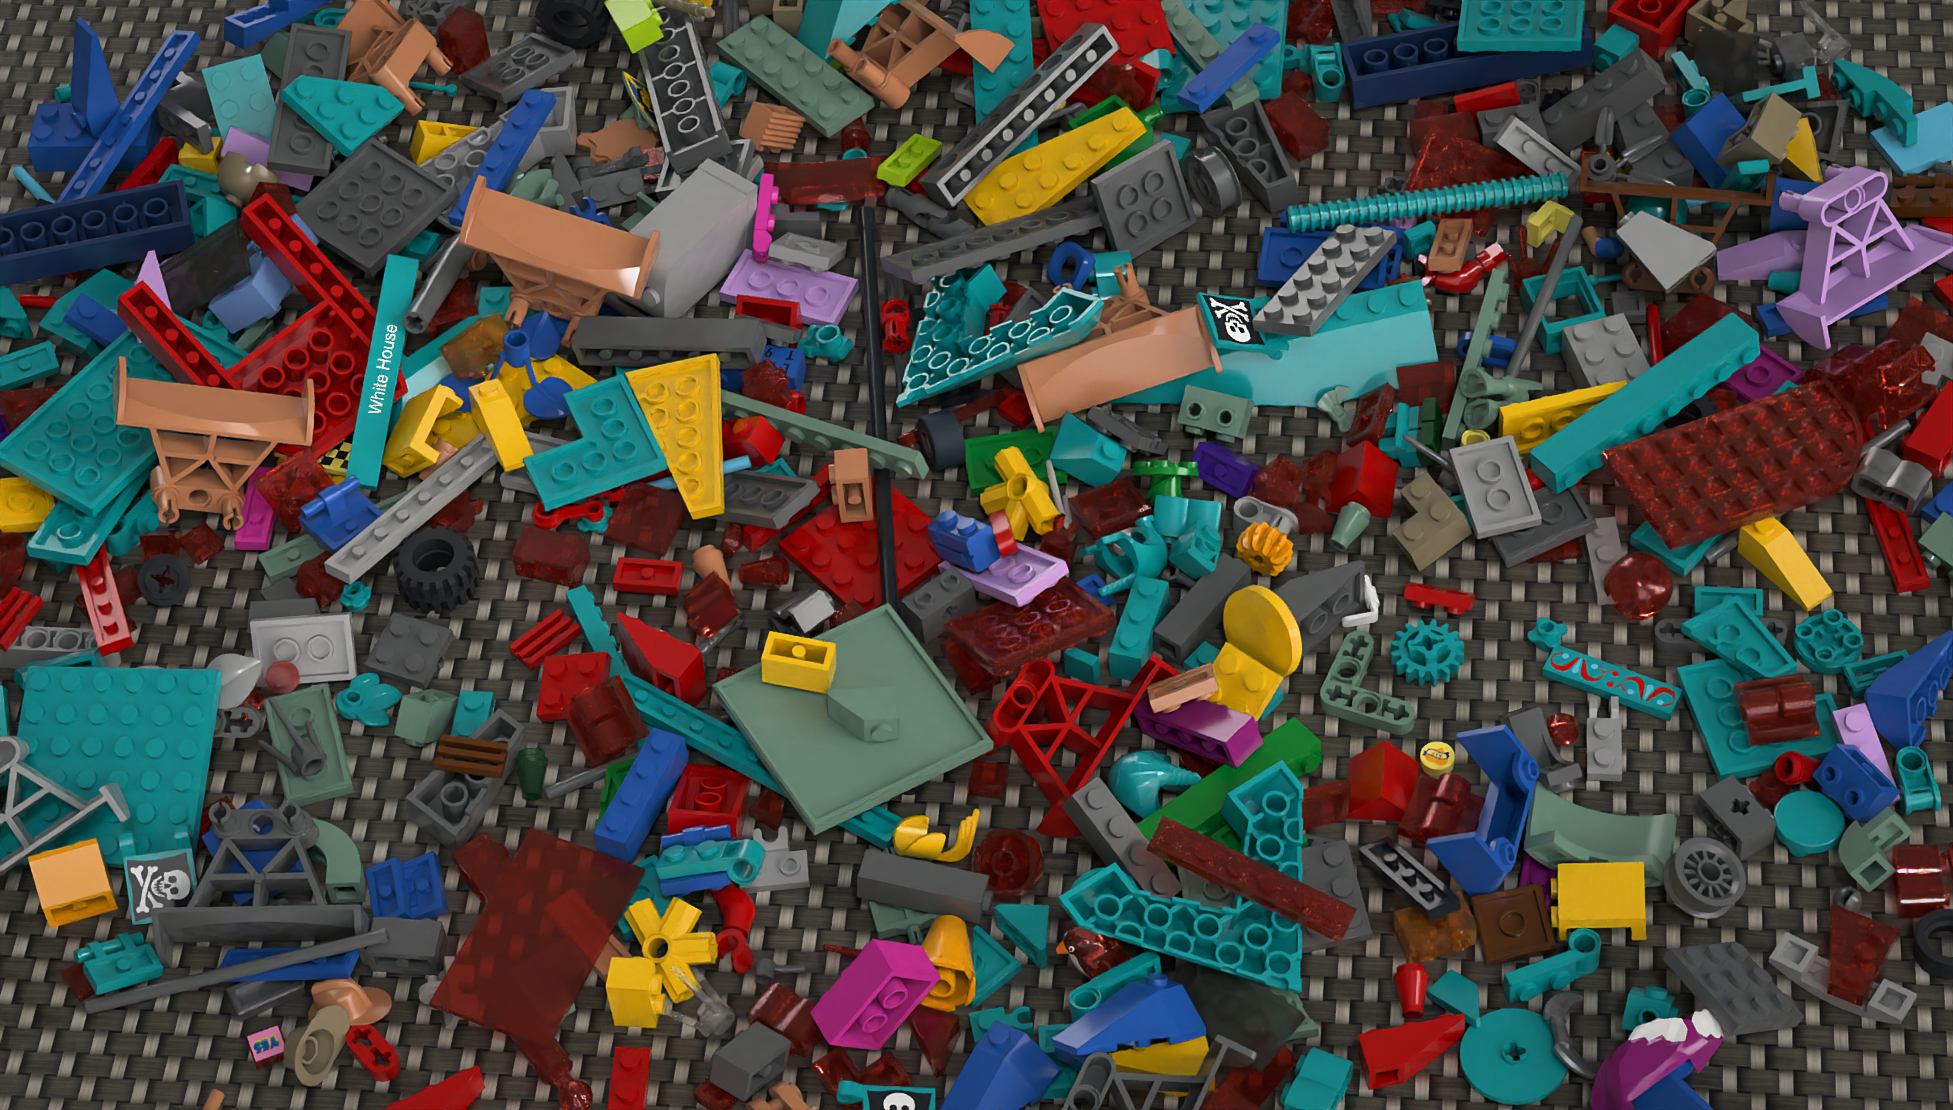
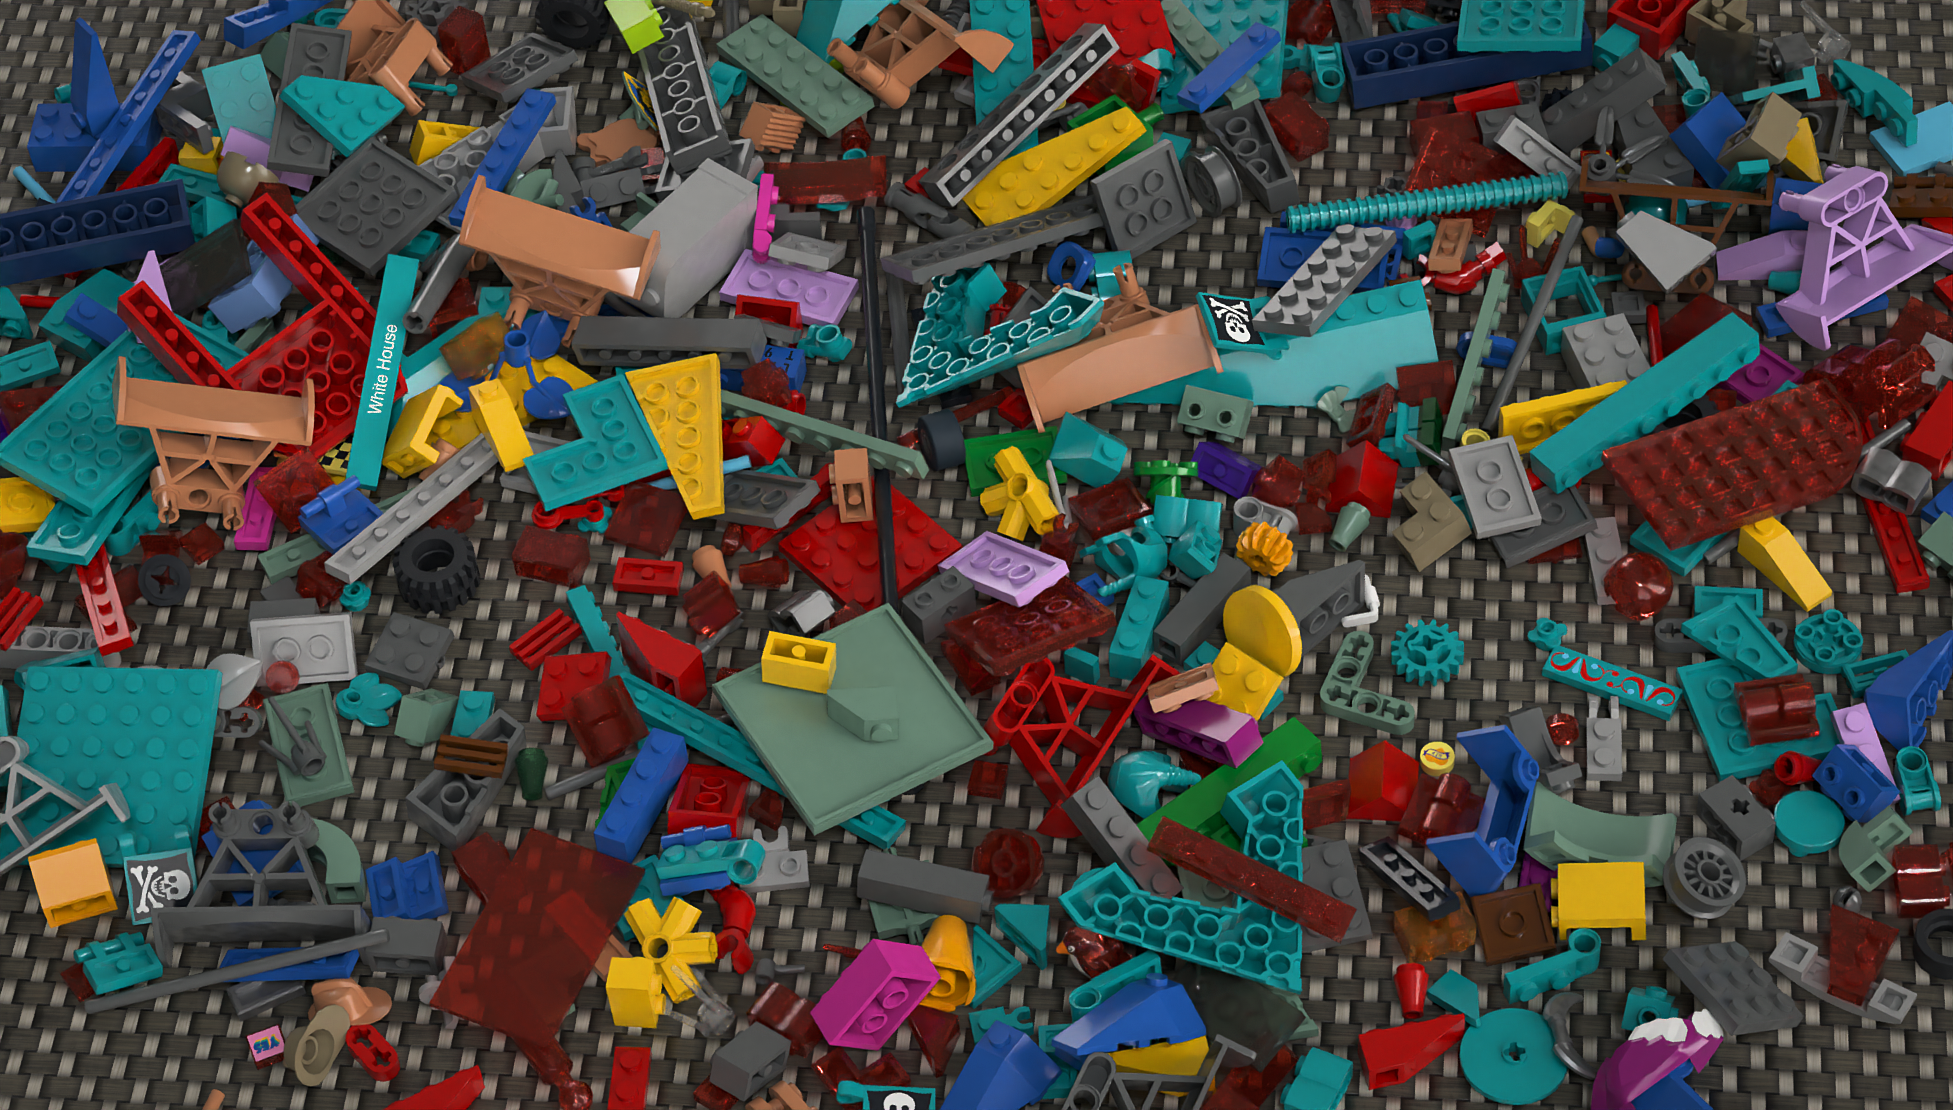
lime plate [876,133,943,187] -> none
red connector [880,297,911,355] -> none
yellow helmet [893,809,980,862] -> none
blue brick [927,510,1001,572] -> none
red beam [989,509,1019,558] -> none
dark grey plate [1086,405,1170,456] -> none
red plate [1403,582,1476,614] -> none
sand green piece [1460,369,1543,430] -> none

